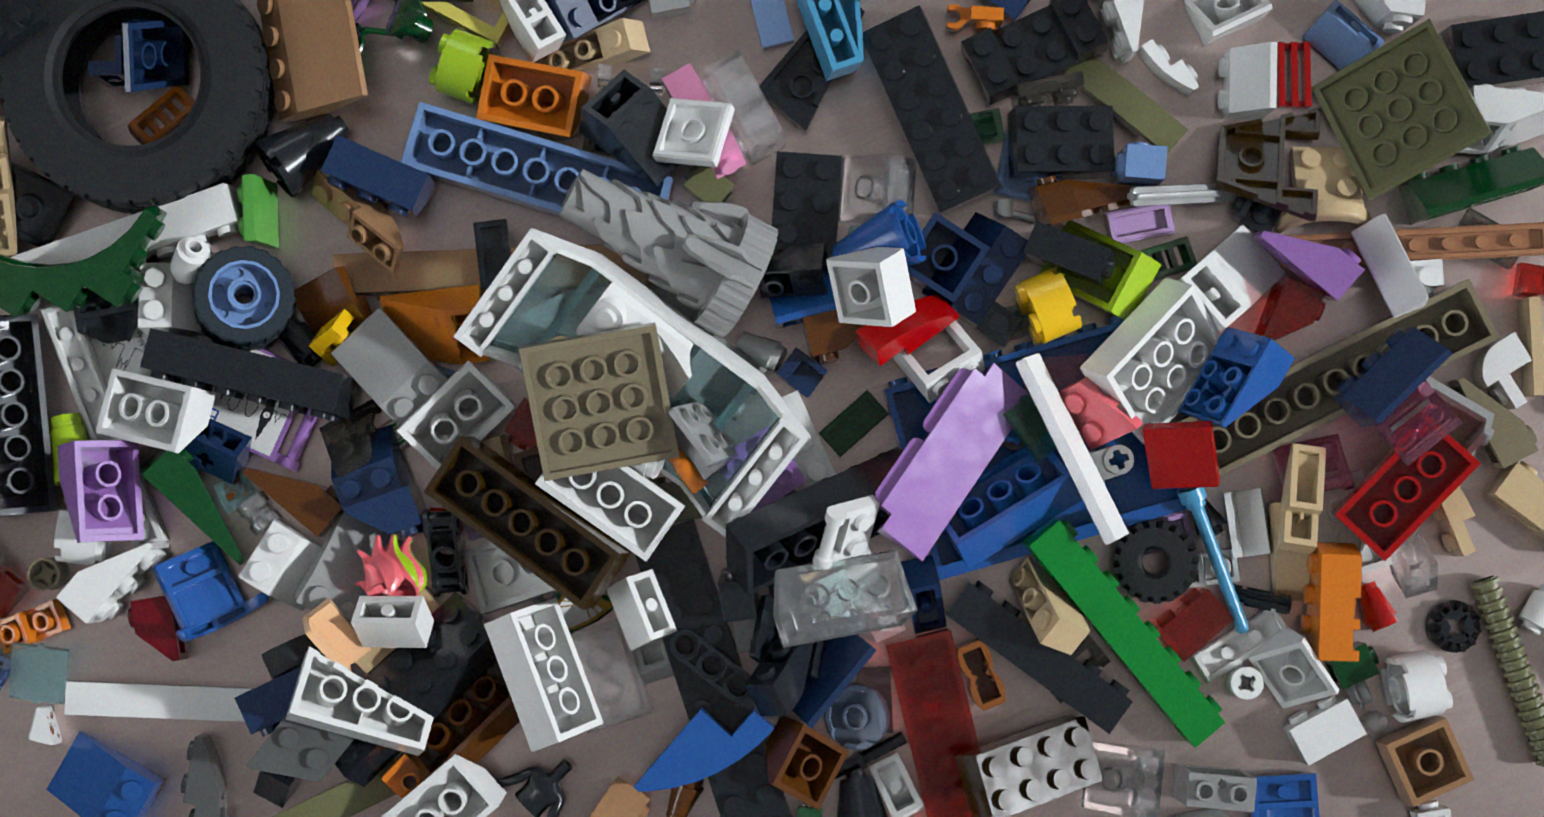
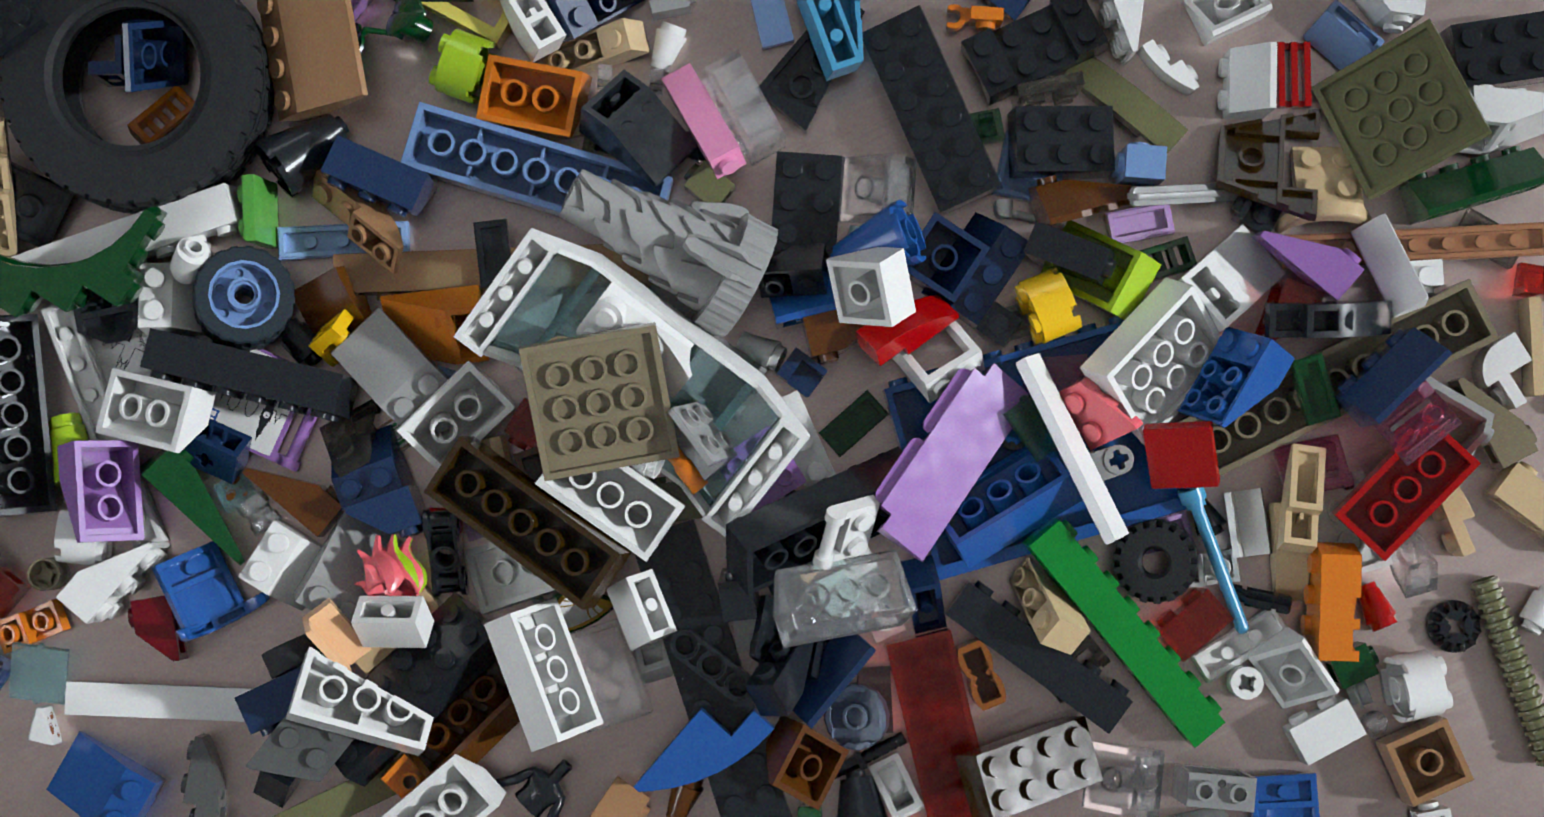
white tile [652,98,735,167] -> none
none -> light blue tile [277,221,410,261]
none -> white cone [650,21,687,72]
none -> black slope [1265,300,1392,338]
none -> dark green tile [1289,352,1341,426]

